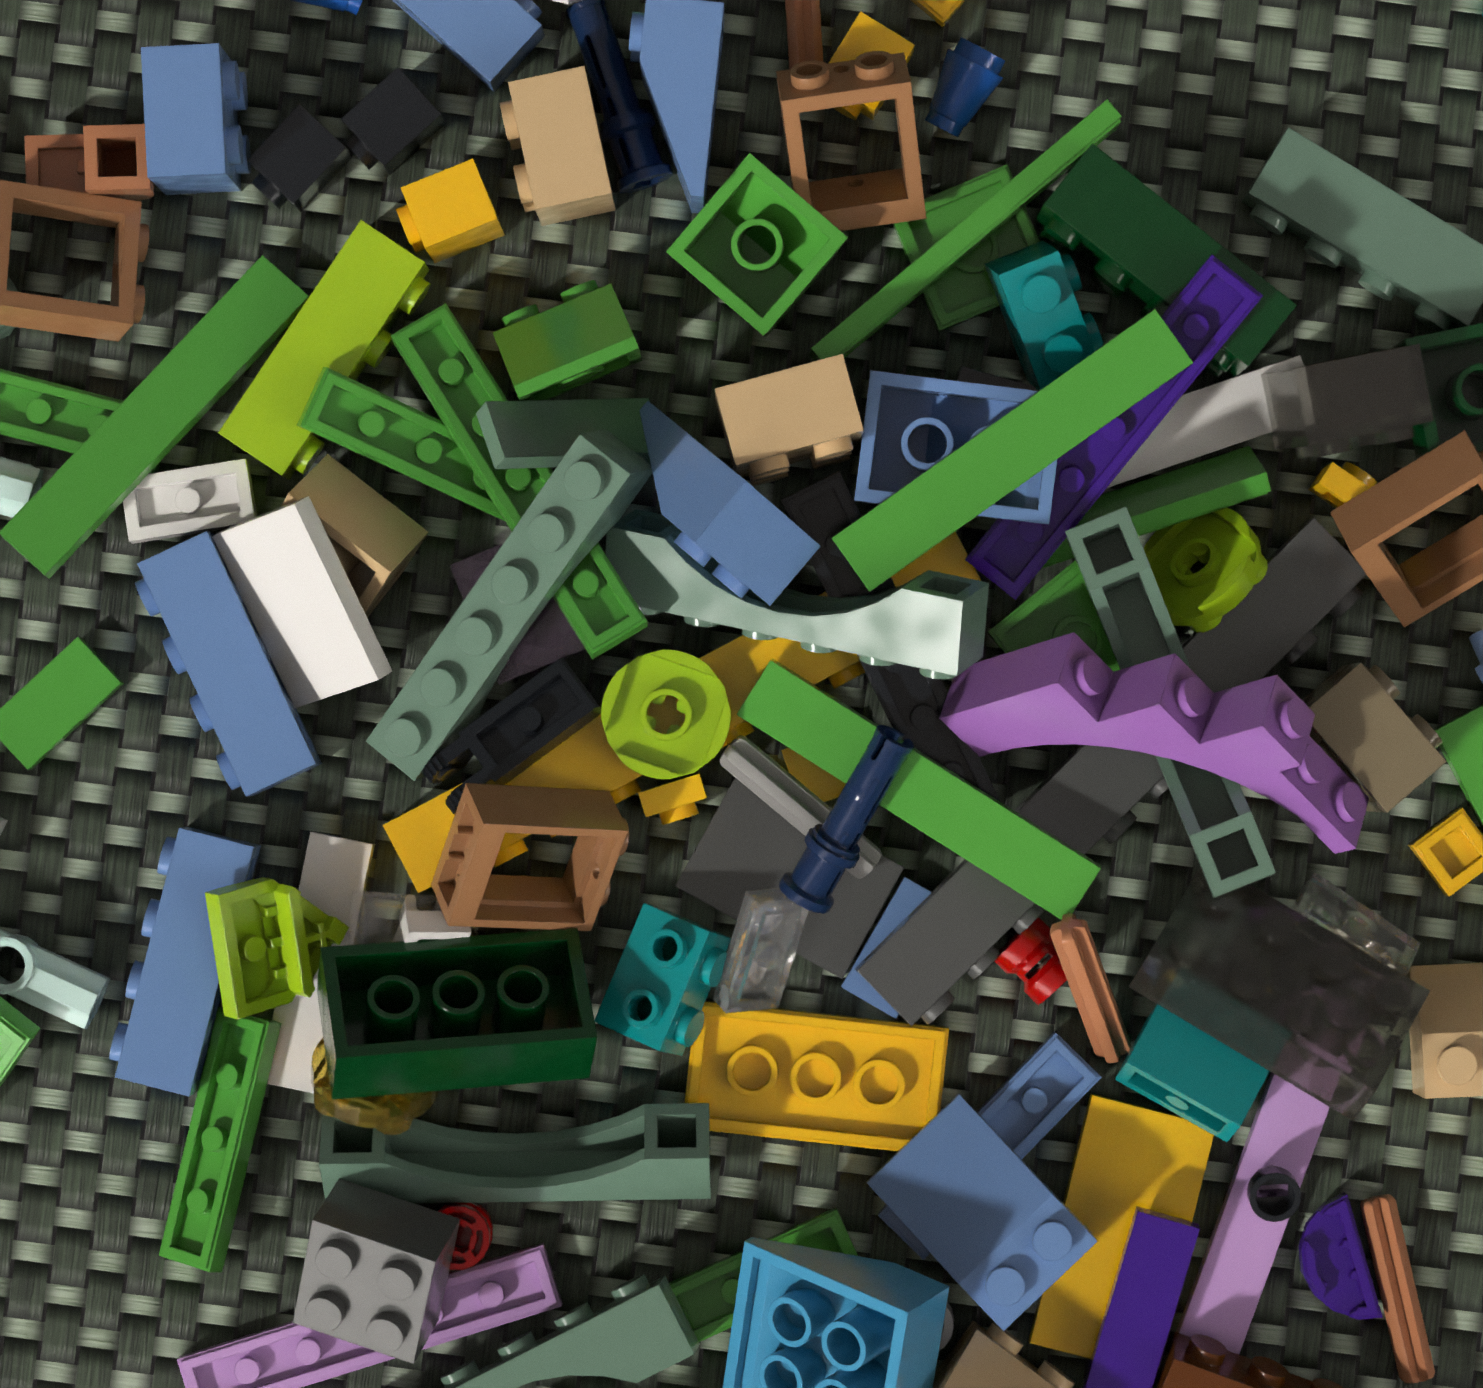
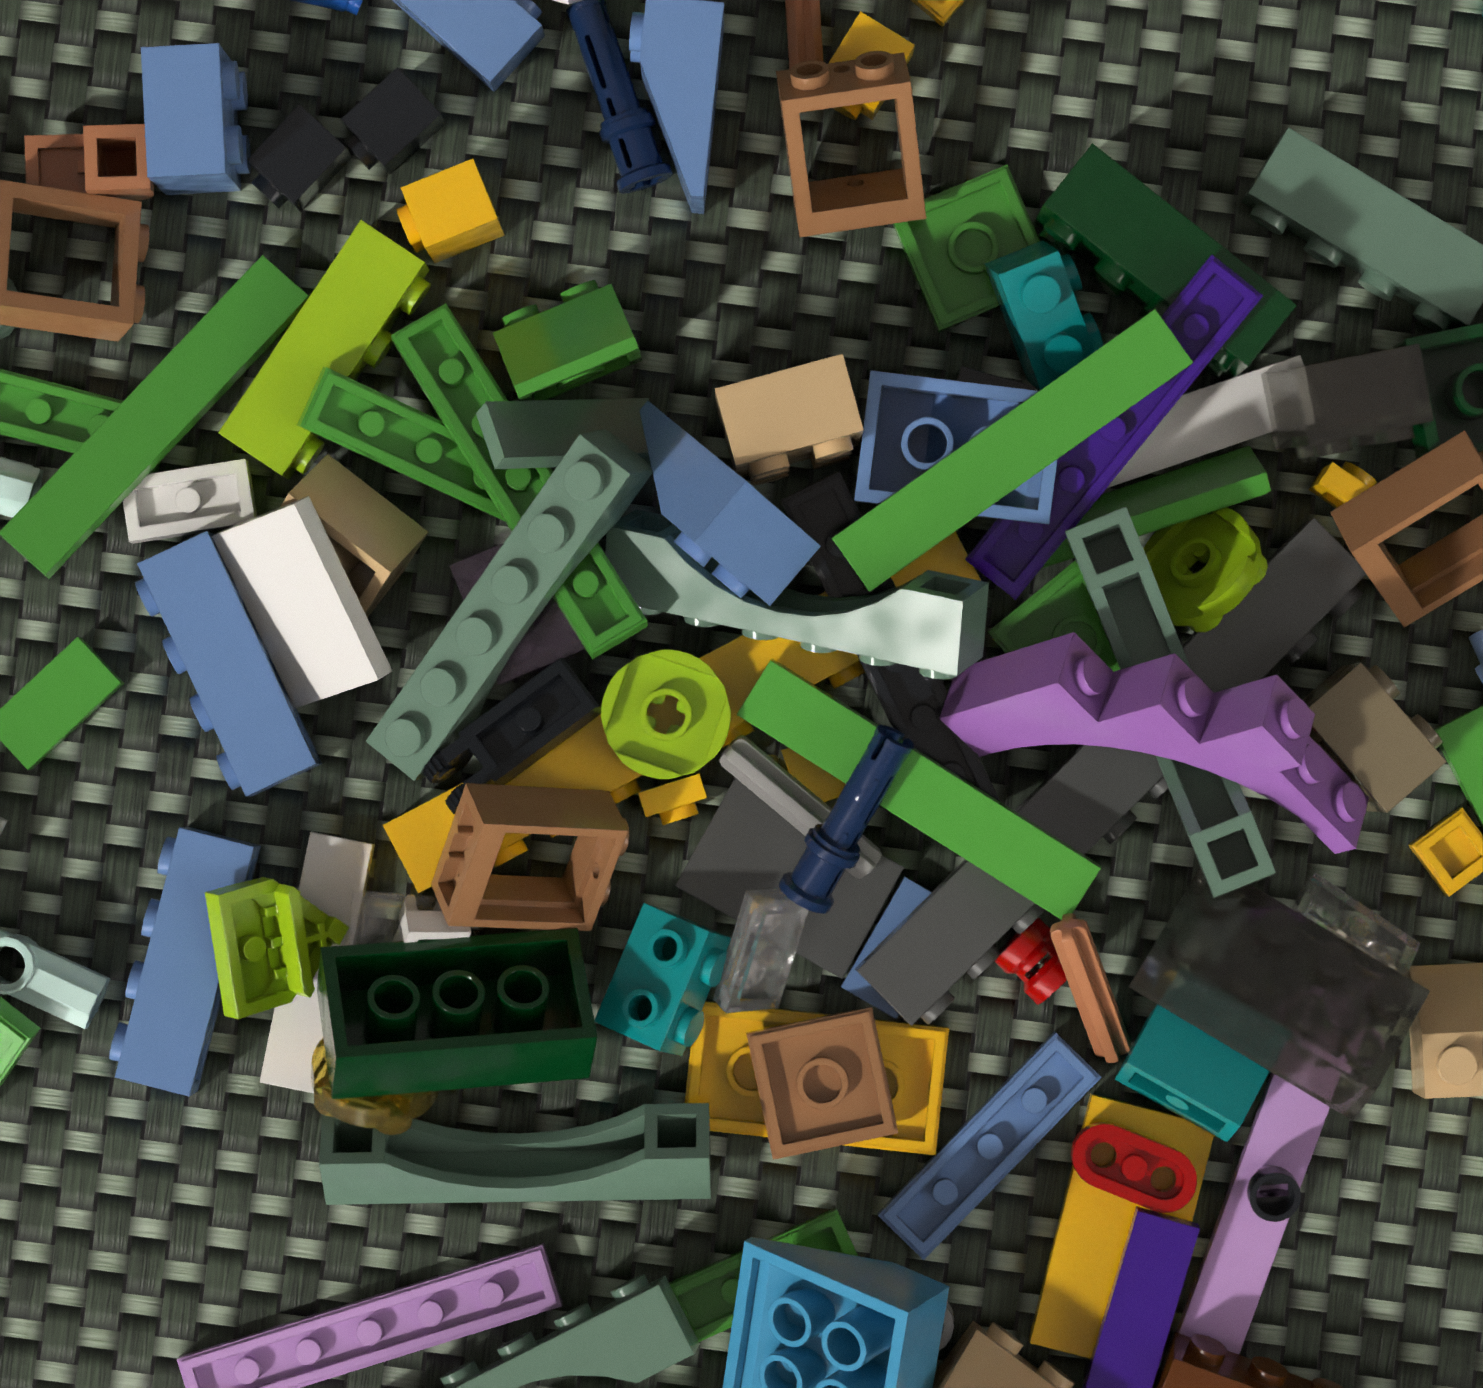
bright green tile [159,1007,282,1272] -> none
dark grey brick [292,1178,460,1364] -> none
red wheel [438,1203,494,1270] -> none
tan brick [500,66,616,226] -> none
bright green slope [666,153,848,336] -> none
bright green tile [810,99,1122,361] -> none
medium blue slope [866,1093,1098,1331] -> none
blue cone [925,37,1006,137] -> none
dark purple plate [1298,1192,1383,1320] -> none
nougat axle [1360,1194,1435,1384] -> none
none -> medium nougat tile [746,1006,898,1160]
none -> red plate [1071,1122,1197,1213]

